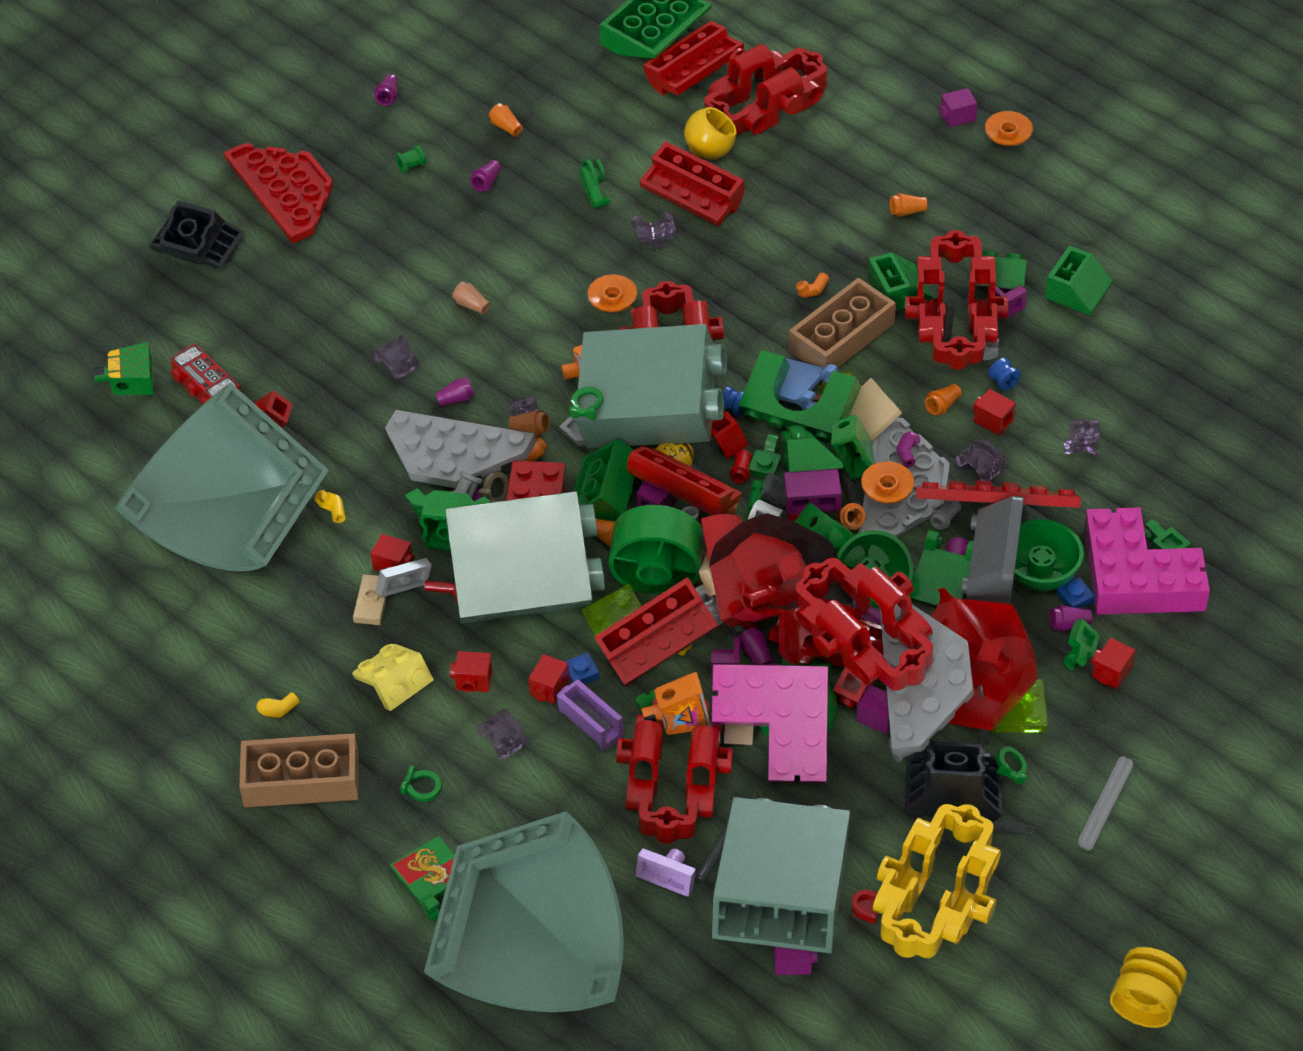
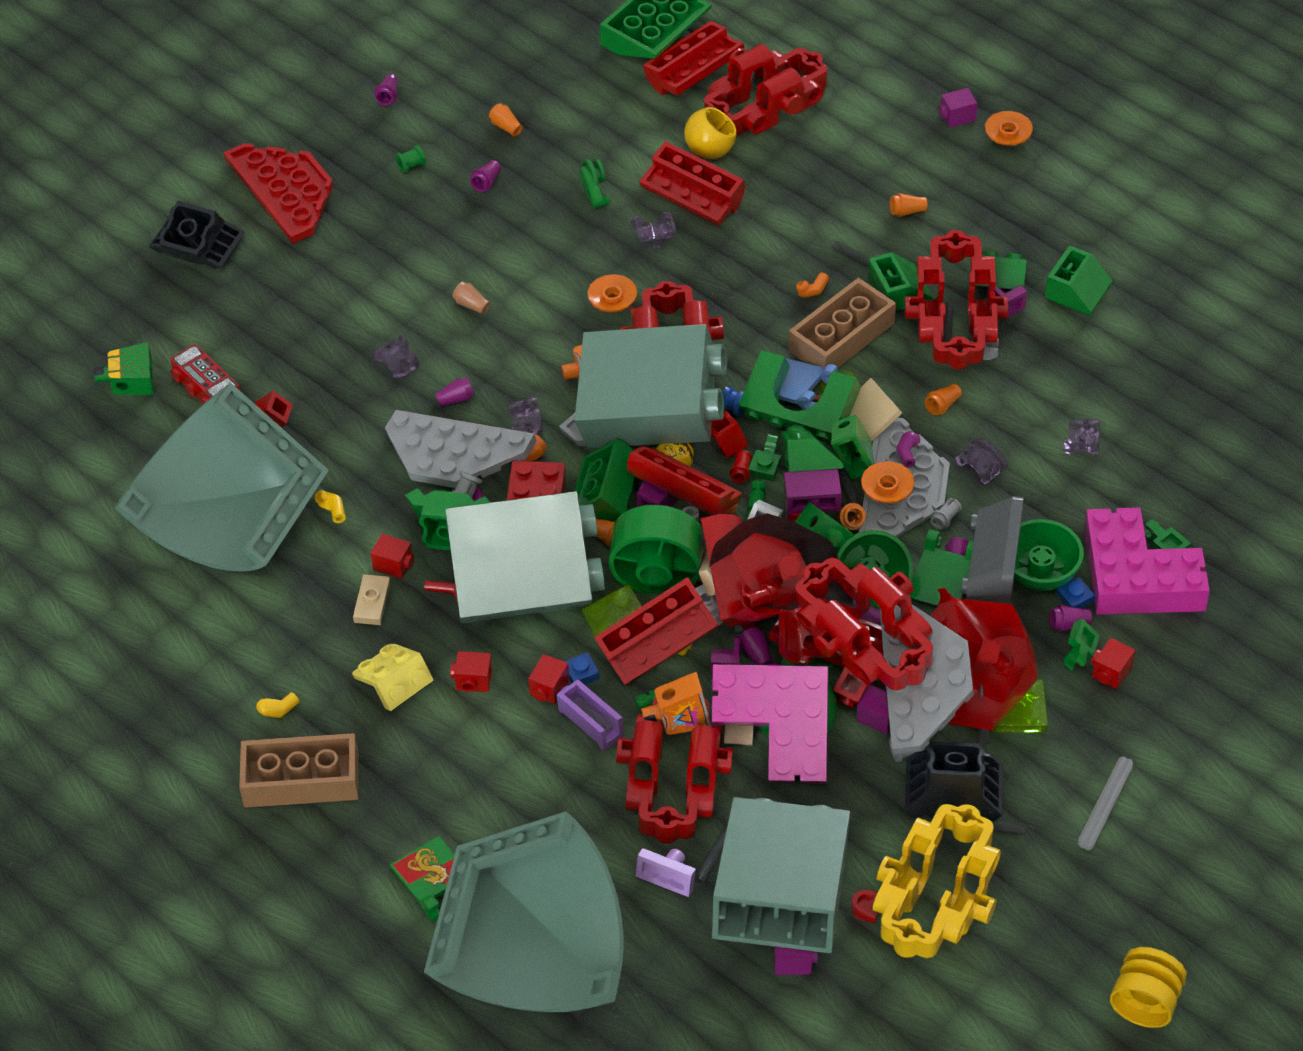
light grey plate [376,558,432,597] -> none
green piece [400,765,441,802] -> none
clear purple piece [476,709,528,760] -> none
dark tan piece [479,472,509,503] -> none
dark orange cone [509,410,550,436] -> none
green piece [569,387,603,420] -> none
dark grey tile [760,473,786,509] -> none
red plate [916,481,1081,508] -> none
red brick [973,389,1016,436] -> none
blue wheel [988,358,1021,391] -> none
green piece [996,746,1027,785] -> none

